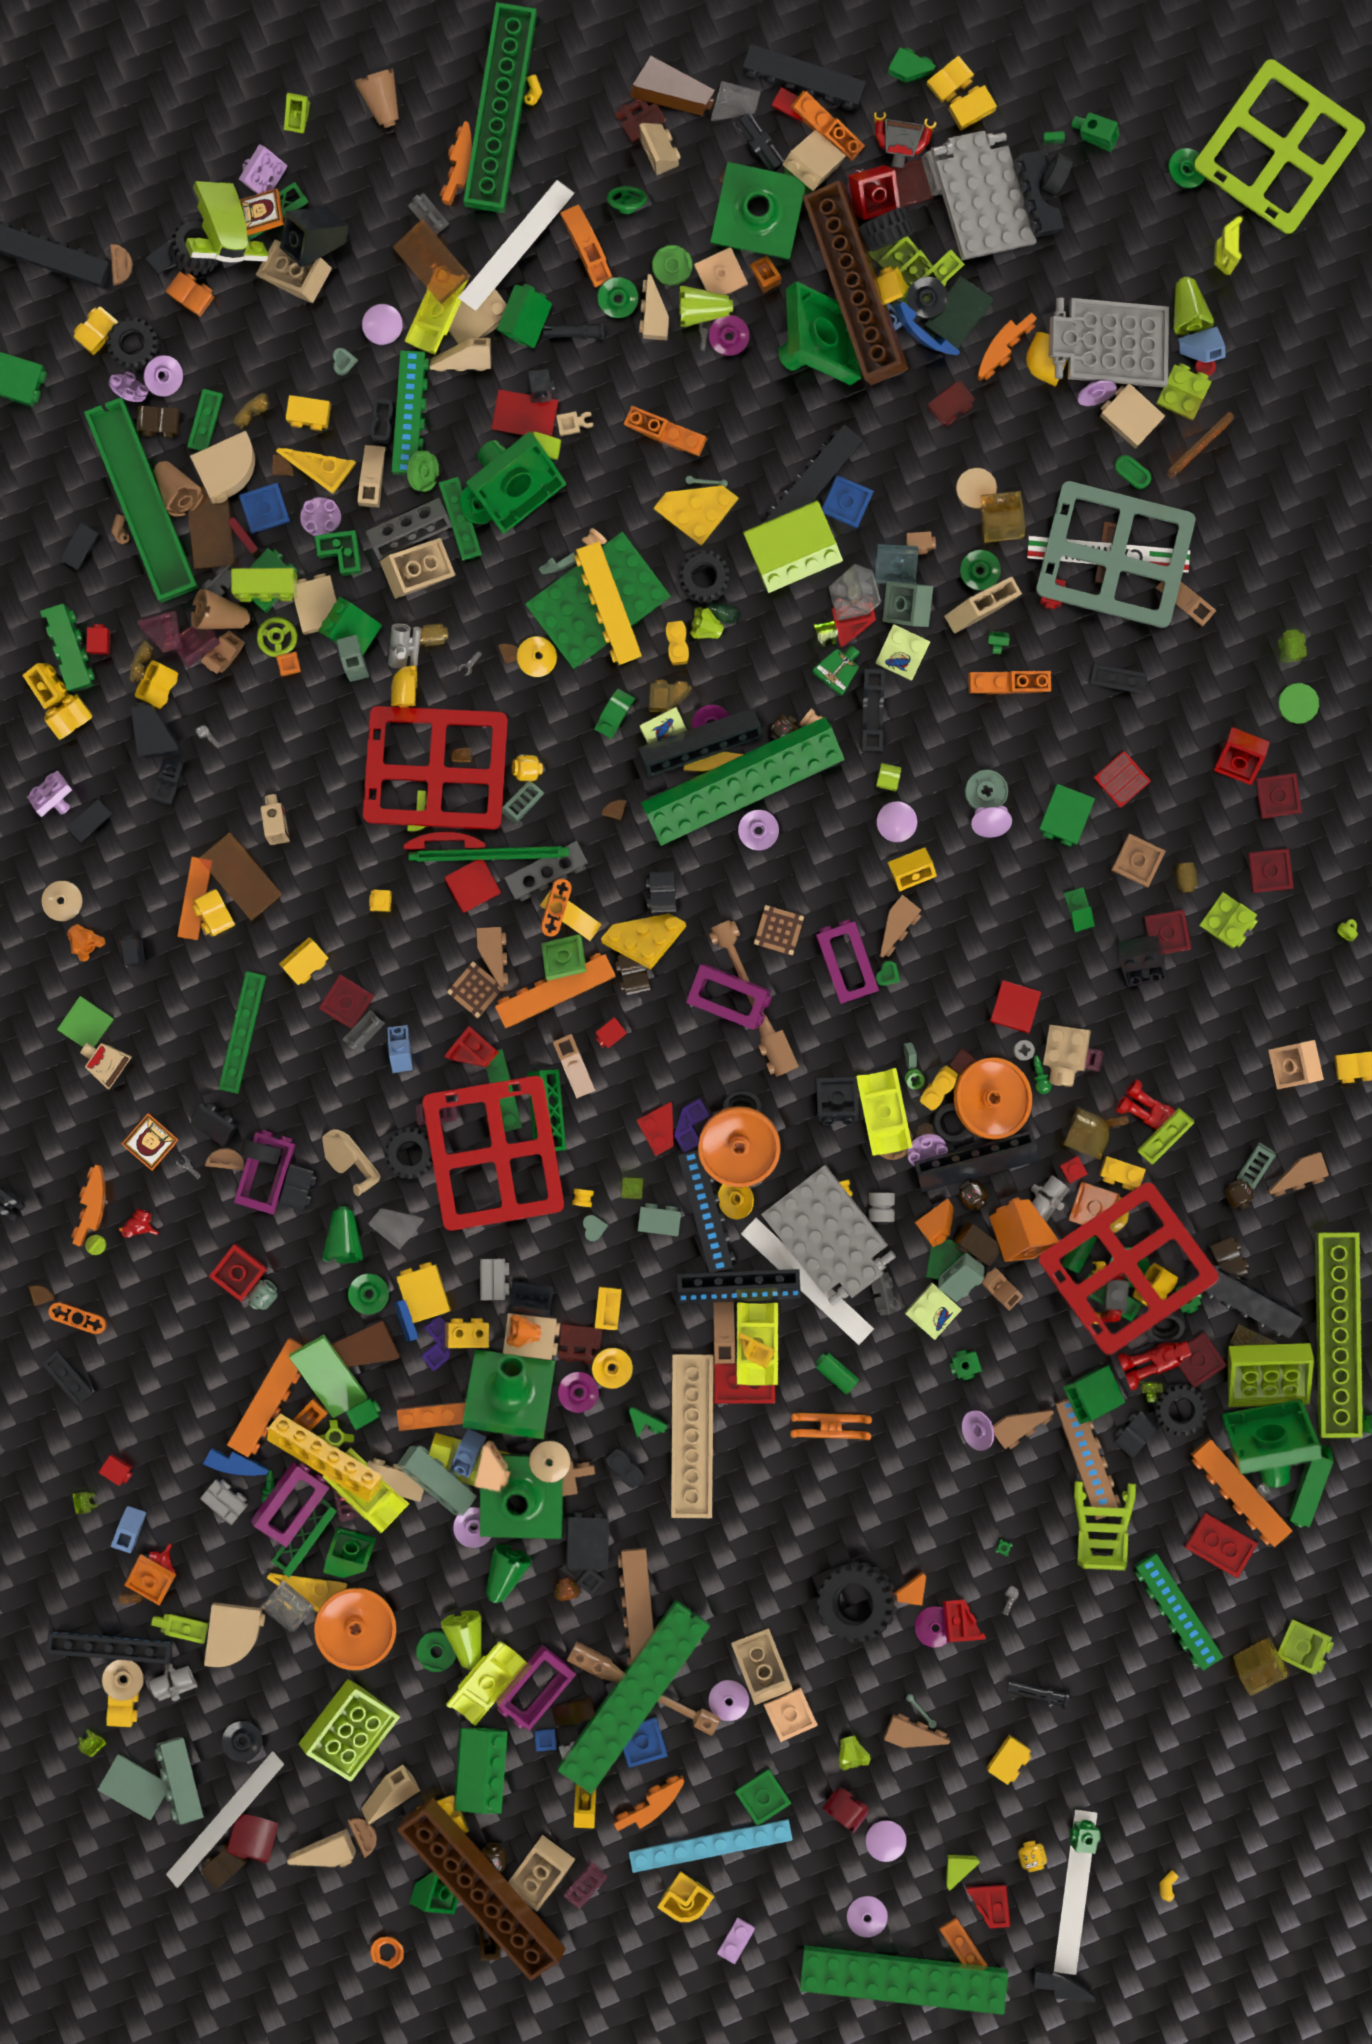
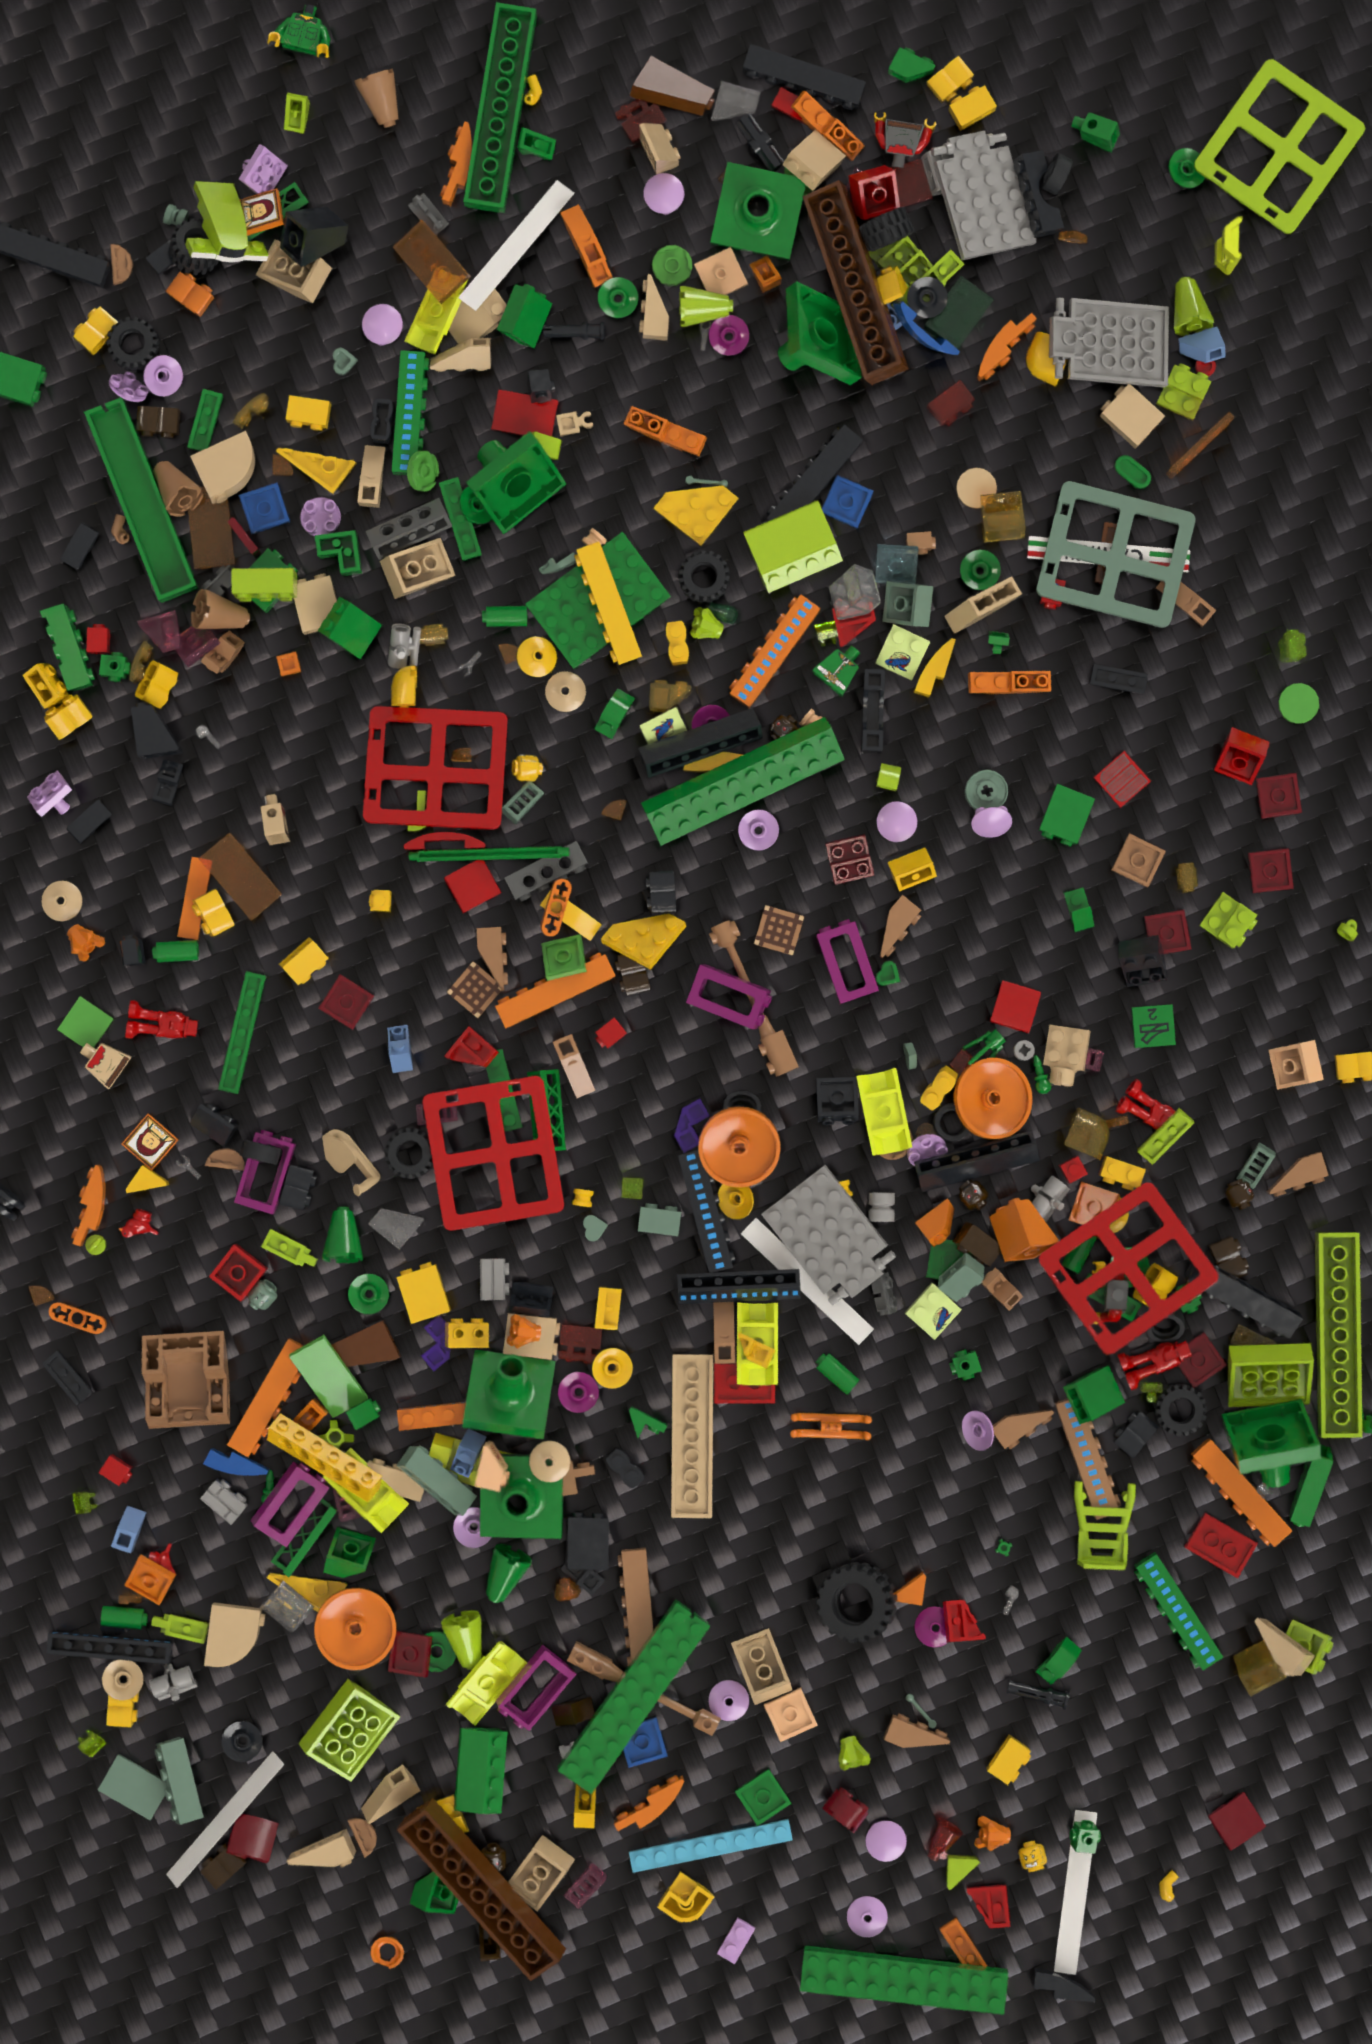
lime piece [257,617,297,657] -> none
sand green slope [337,635,369,682] -> none
dark grey hinge [342,1010,385,1053] -> none
blue tile [393,1300,418,1341] -> none
blue tile [534,1728,557,1752] -> none
green piece [607,186,647,214] -> none
red wing [637,1102,673,1156] -> none
bright green bush [905,1069,925,1089] -> none
green tile [1043,131,1065,145] -> none
lavender dish [1077,380,1117,406] -> none
none -> green brick [99,652,131,682]
none -> green brick [101,1606,148,1630]
none -> red piece [125,1000,198,1039]
none -> yellow slope [126,1165,169,1193]
none -> medium nougat slope [142,1331,230,1429]
none -> green brick [152,940,199,963]
none -> sand green wheel [163,204,189,226]
none -> lime hinge [261,1229,318,1267]
none -> green torso [267,4,330,58]
none -> dark red tile [388,1631,432,1678]
none -> green brick [482,606,527,627]
none -> green slope [517,127,556,160]
none -> tan dish [545,671,586,712]
none -> lavender dish [644,173,684,215]
none -> orange brick [729,595,821,709]
none -> dark red slope [825,834,874,885]
none -> yellow slope [914,638,956,697]
none -> clear red piece [927,1819,963,1861]
none -> green plant [963,1030,1006,1065]
none -> orange rock [974,1816,1011,1851]
none -> green brick [1036,1637,1082,1685]
none -> clear orange tile [1059,231,1087,243]
none -> green tile [1131,1004,1176,1048]
none -> dark red slope [1208,1792,1266,1850]
none -> tan slope [1255,1618,1315,1676]

